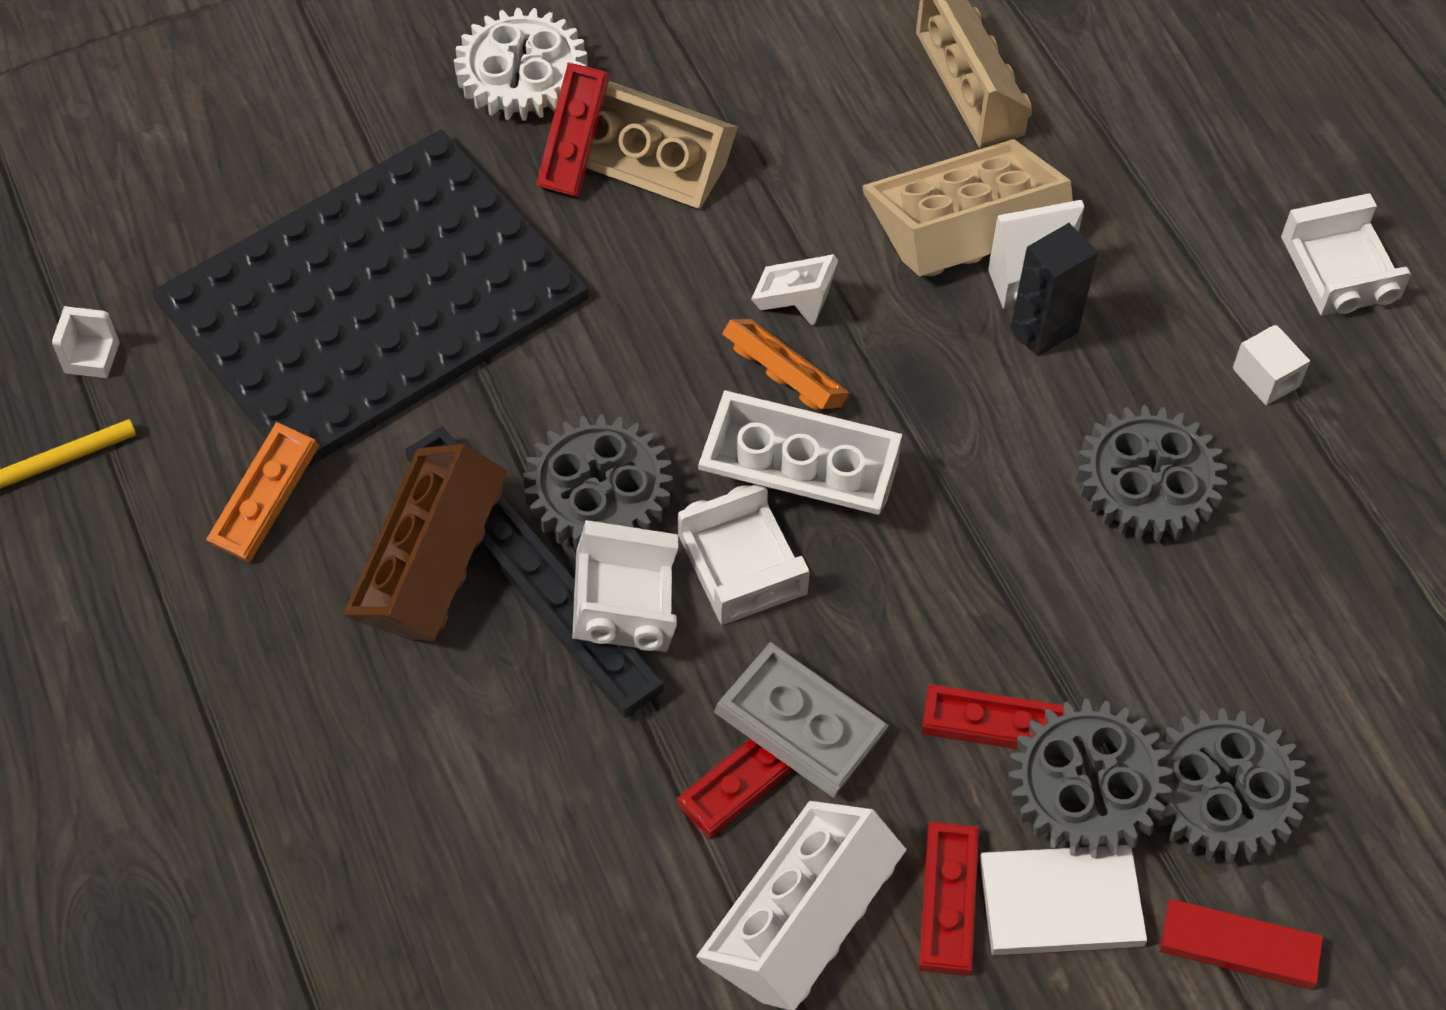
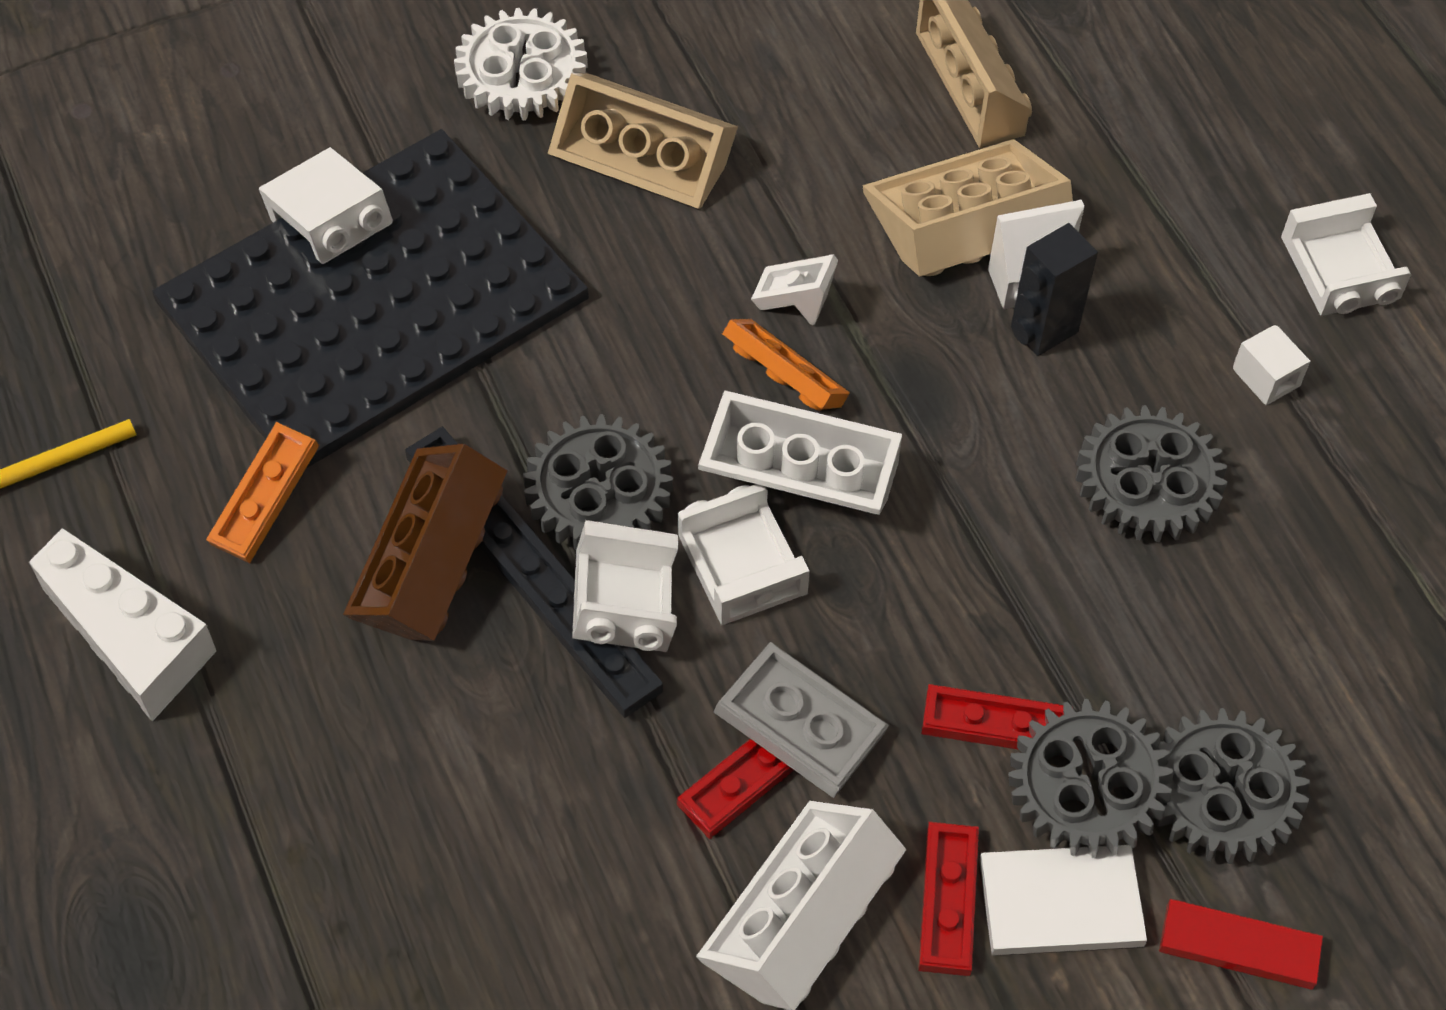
white panel [52,306,120,378] -> none
red tile [536,62,611,197] -> none
none -> white wedge [29,528,216,721]
none -> white panel [259,147,393,264]

